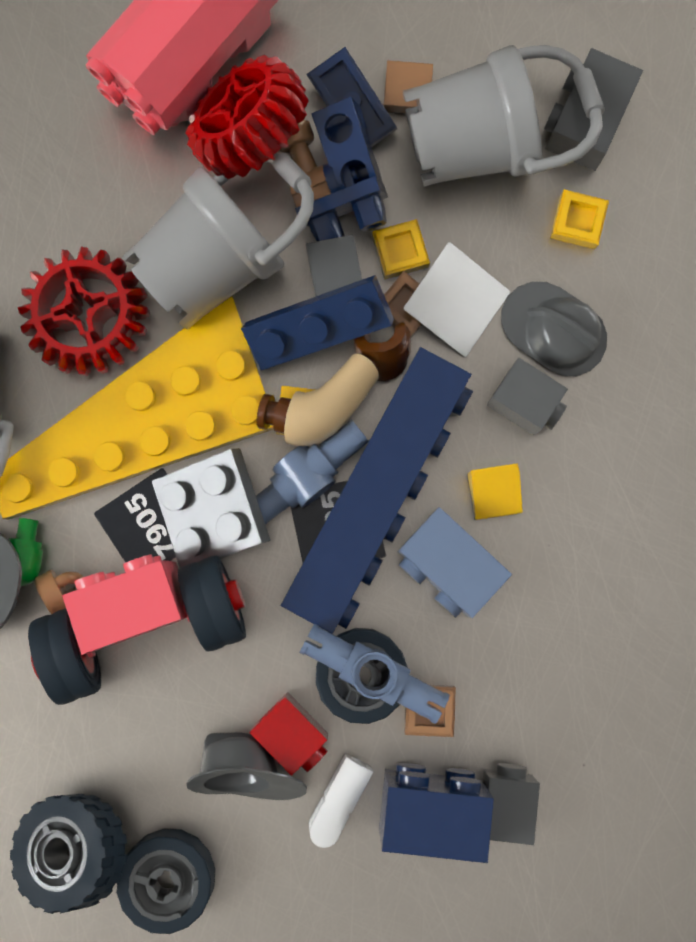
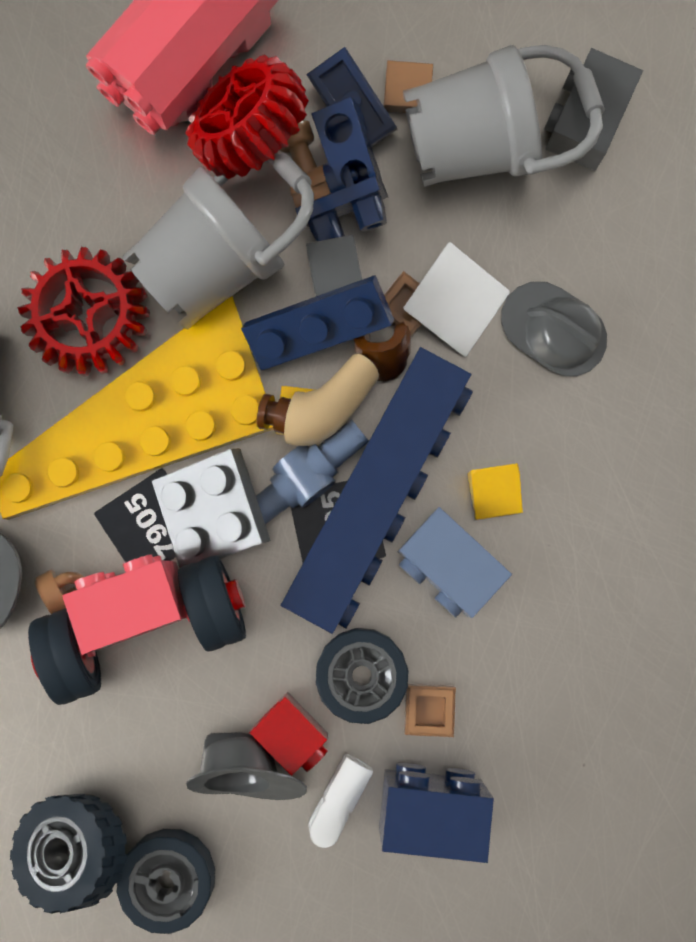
green cylinder [8,518,44,587] -> none
sand blue pin [299,623,450,724] -> none
yellow tile [372,219,430,280] -> none
dark grey brick [483,763,540,845] -> none
dark grey brick [487,358,568,435] -> none
yellow tile [550,189,609,249] -> none

